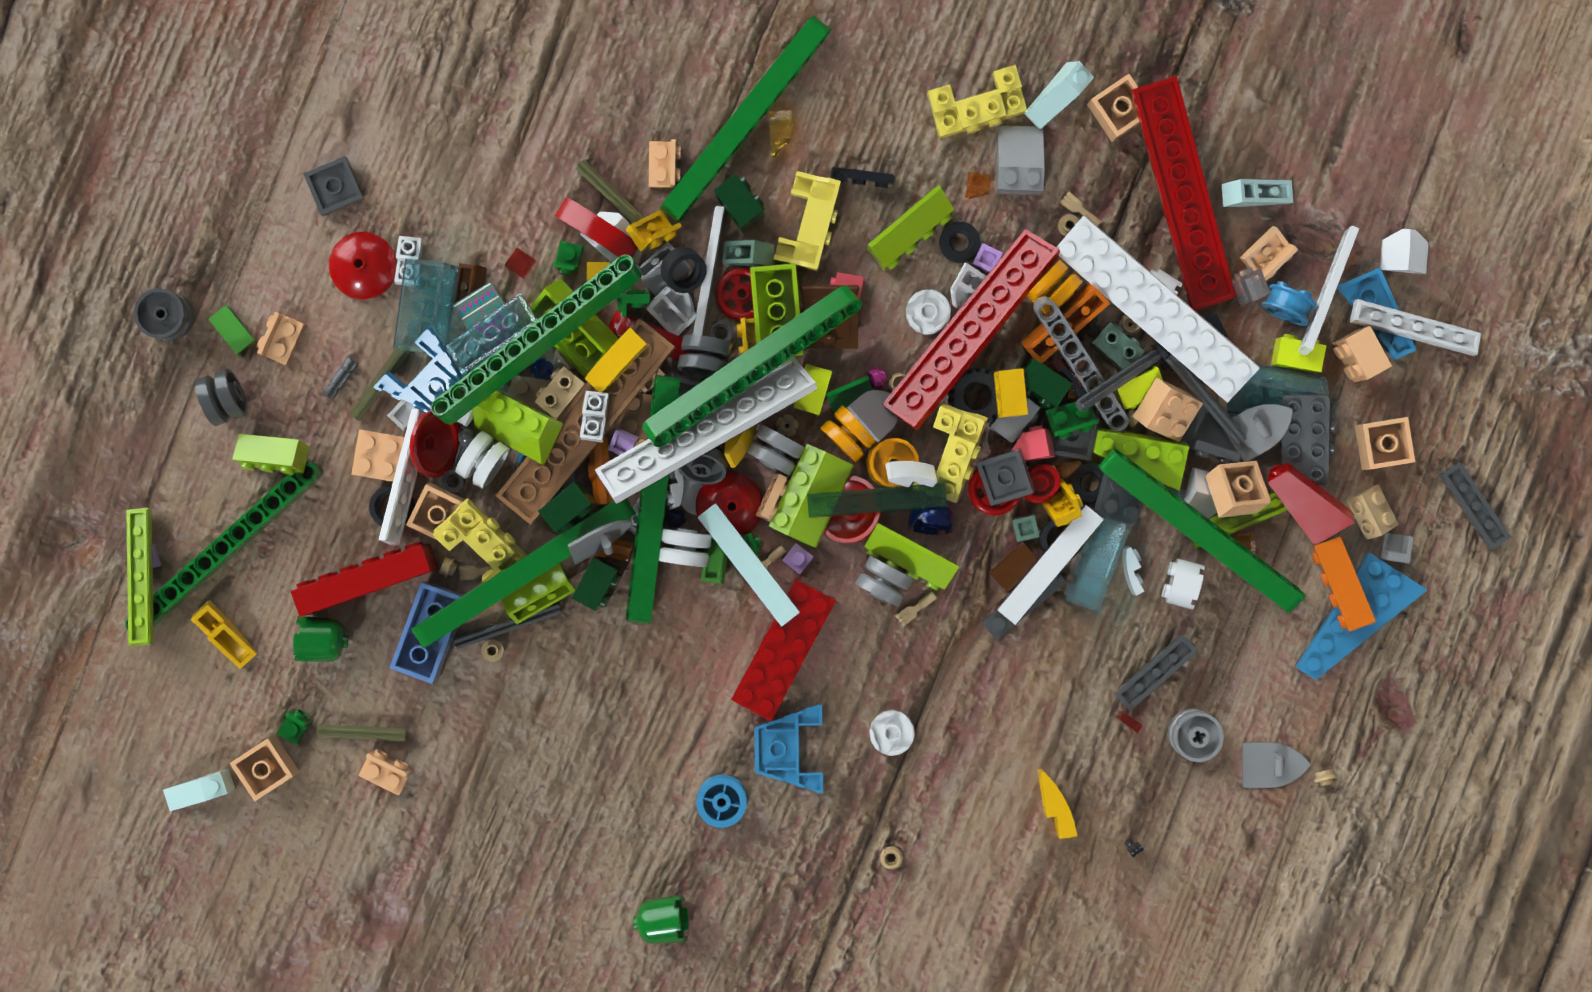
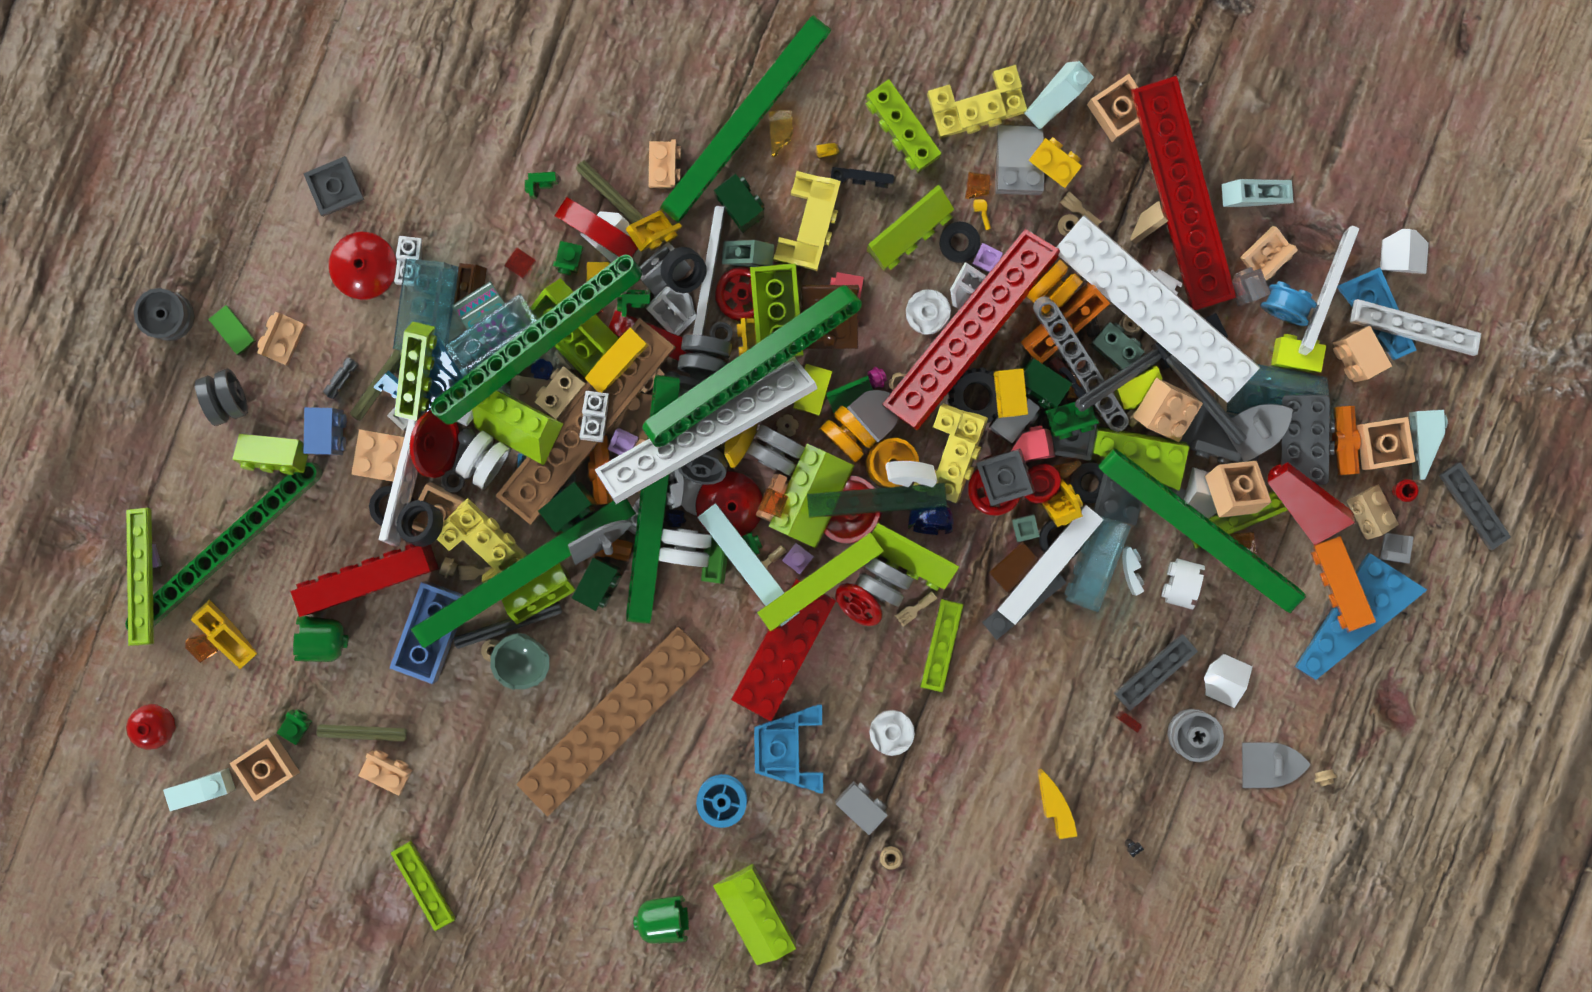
none -> red cylinder [126,704,176,750]
none -> clear orange slope [185,634,219,663]
none -> medium blue brick [303,407,347,455]
none -> lime tile [391,840,456,931]
none -> lime brick [394,322,437,421]
none -> black tyre [397,500,443,547]
none -> sand green cylinder [490,633,549,690]
none -> medium nougat plate [516,626,710,817]
none -> green bracket [525,172,559,199]
none -> lime slope [713,864,796,965]
none -> lime tile [757,532,884,631]
none -> clear orange slope [759,488,788,518]
none -> yellow tile [816,143,840,158]
none -> red plate [835,583,883,626]
none -> light grey brick [835,781,888,835]
none -> lime brick [865,79,942,173]
none -> lime tile [920,599,964,692]
none -> yellow hand [973,199,991,230]
none -> yellow bracket [1028,137,1082,188]
none -> tan tile [1130,201,1168,244]
none -> white slope [1204,654,1253,708]
none -> orange piece [1332,406,1361,475]
none -> red cone [1392,479,1419,502]
none -> light aqua slope [1409,410,1448,480]

